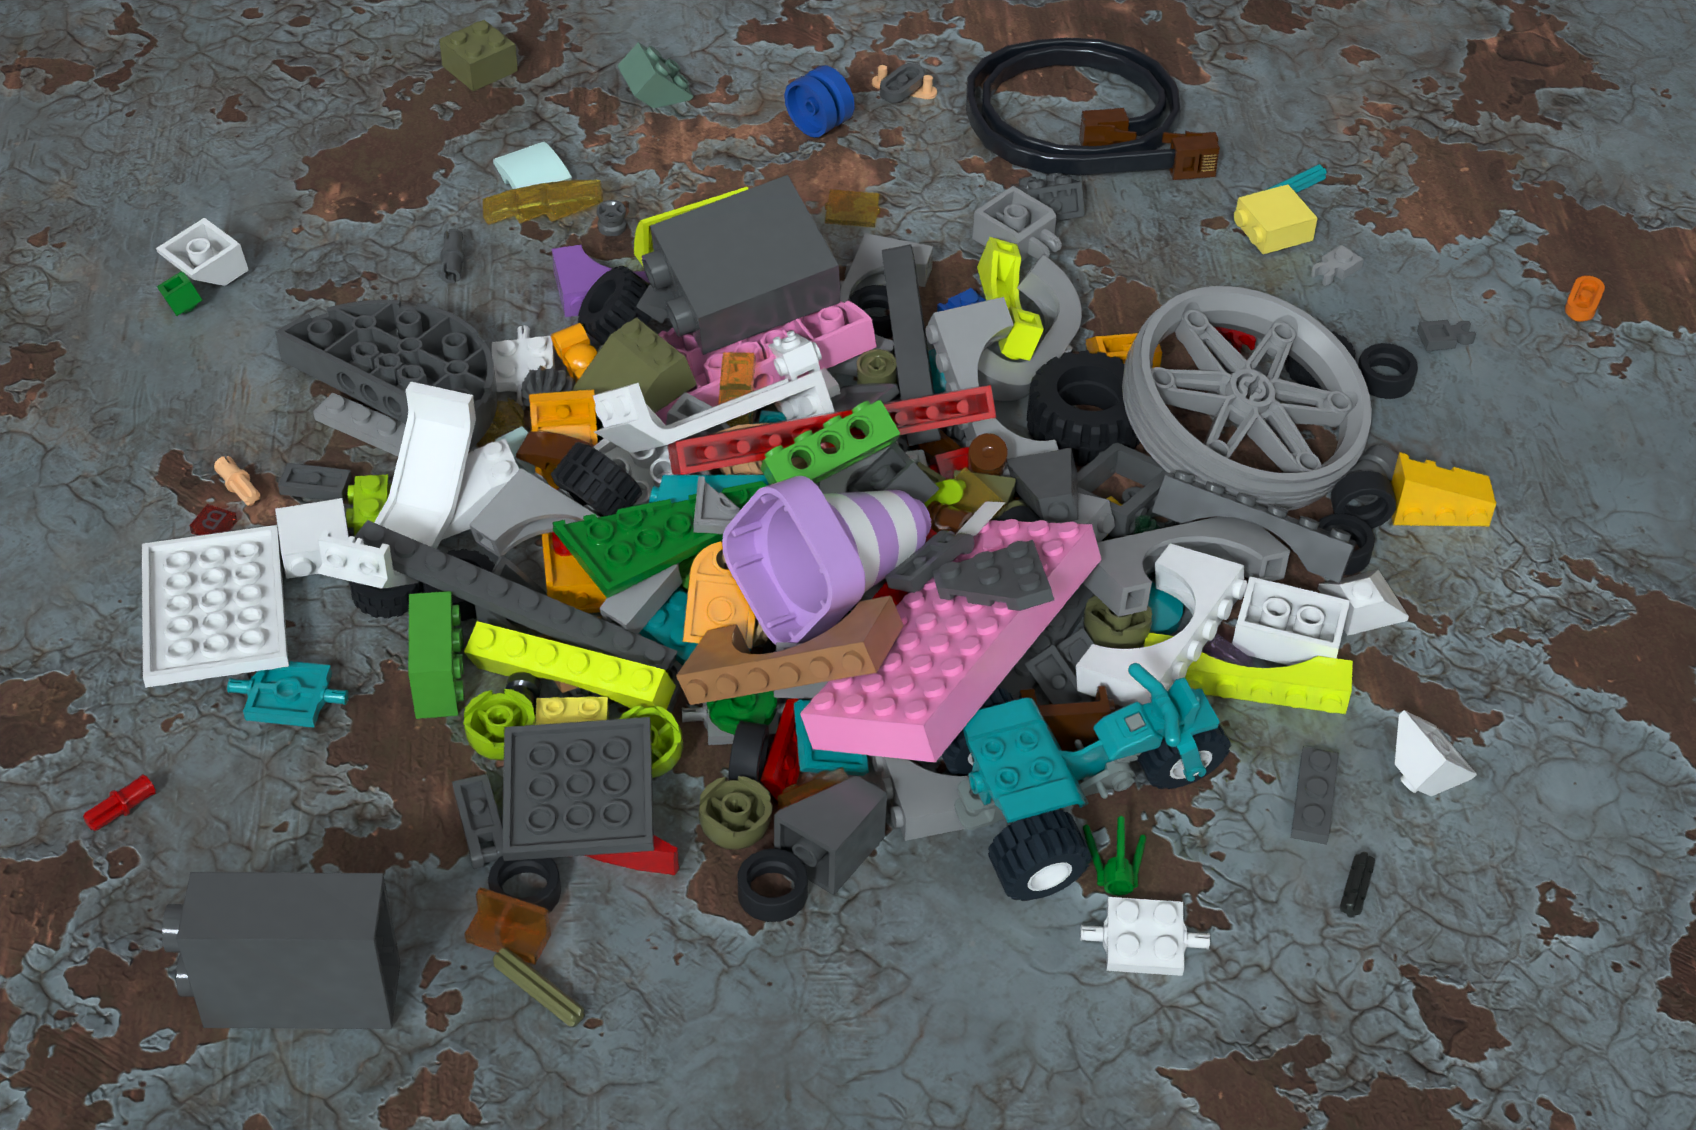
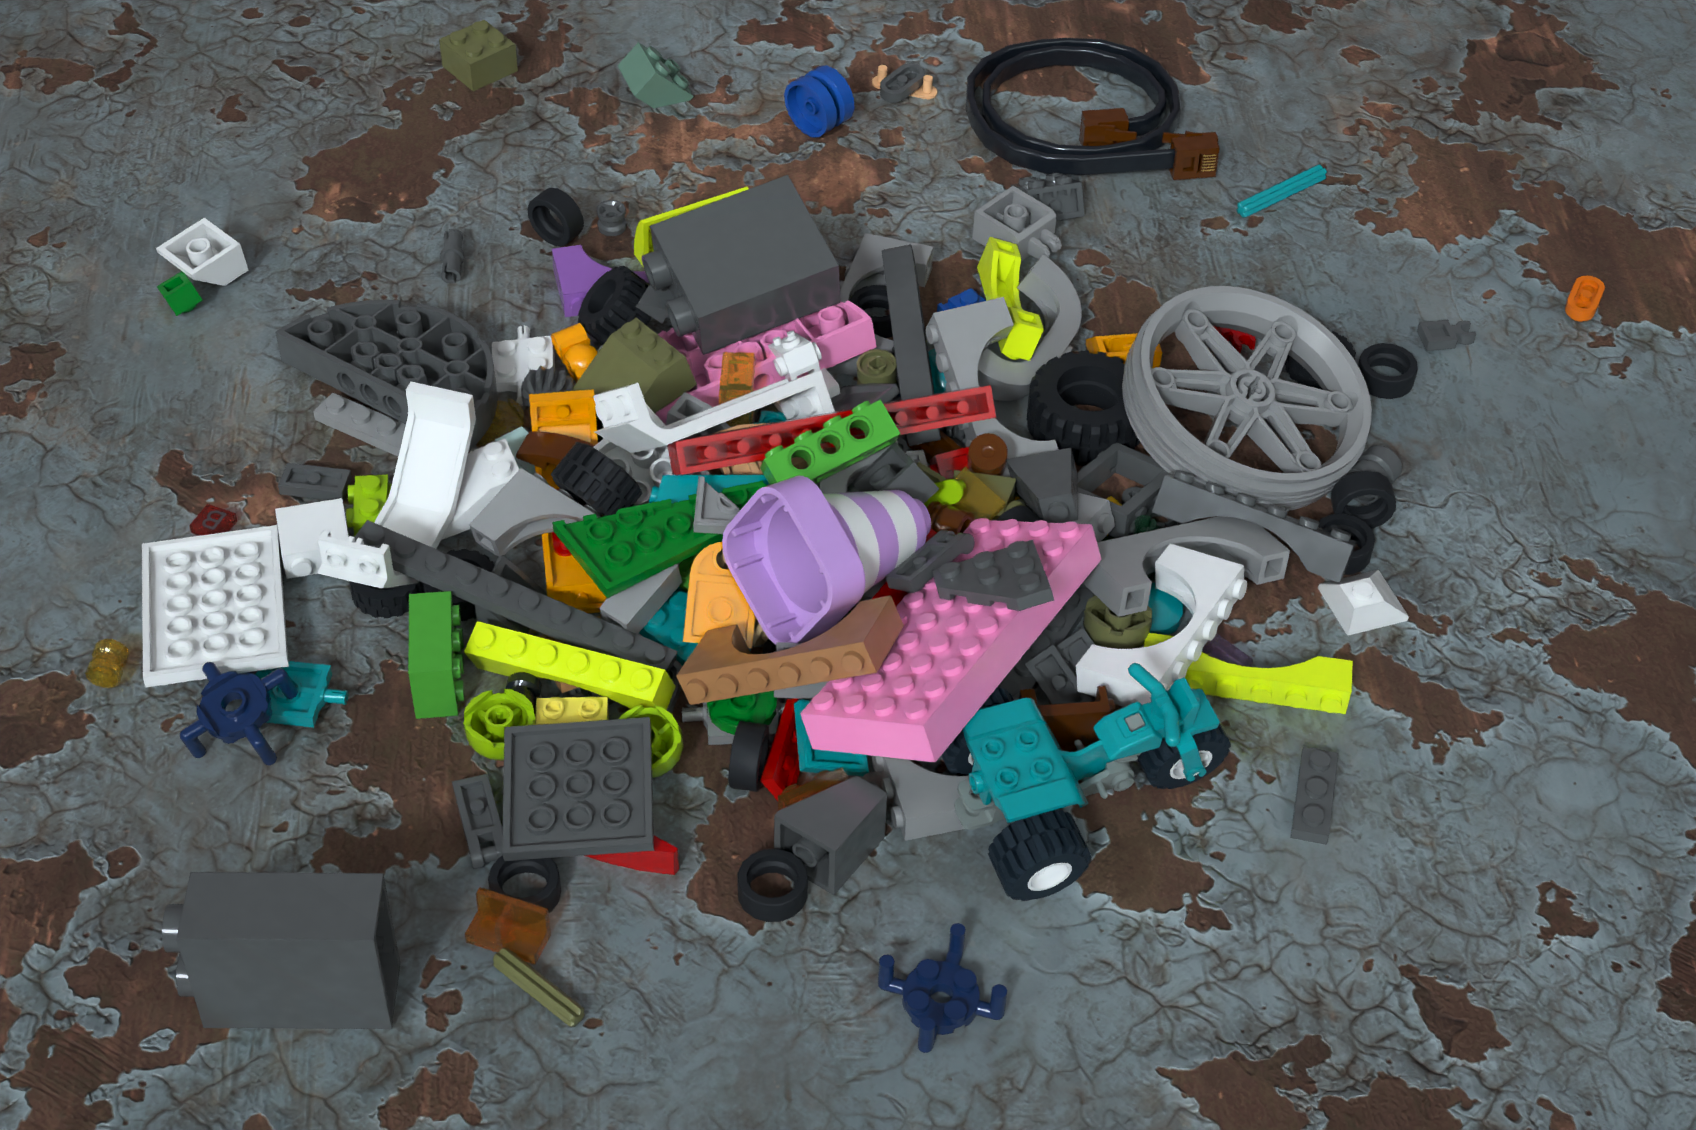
red axle [83,774,156,831] -> none
light nougat axle [214,456,260,506] -> none
clear yellow slope [483,180,603,225] -> none
light aqua slope [493,142,572,201] -> none
olive cylinder [699,776,772,850] -> none
clear yellow piece [825,189,880,228] -> none
white sticker [955,502,1005,536] -> none
white plate [1080,897,1210,976] -> none
green plant [1083,816,1146,896] -> none
white brick [1231,576,1350,666] -> none
light yellow brick [1234,184,1318,254] -> none
light grey plate [1311,245,1364,286] -> none
pearl dark grey axle [1340,852,1376,918] -> none
yellow wedge [1391,452,1496,526] -> none
white slope [1395,710,1477,797] -> none
none -> clear yellow wheel [85,639,130,688]
none -> dark blue plate [180,662,298,765]
none -> black tyre [527,188,584,246]
none -> dark blue plate [878,923,1007,1053]

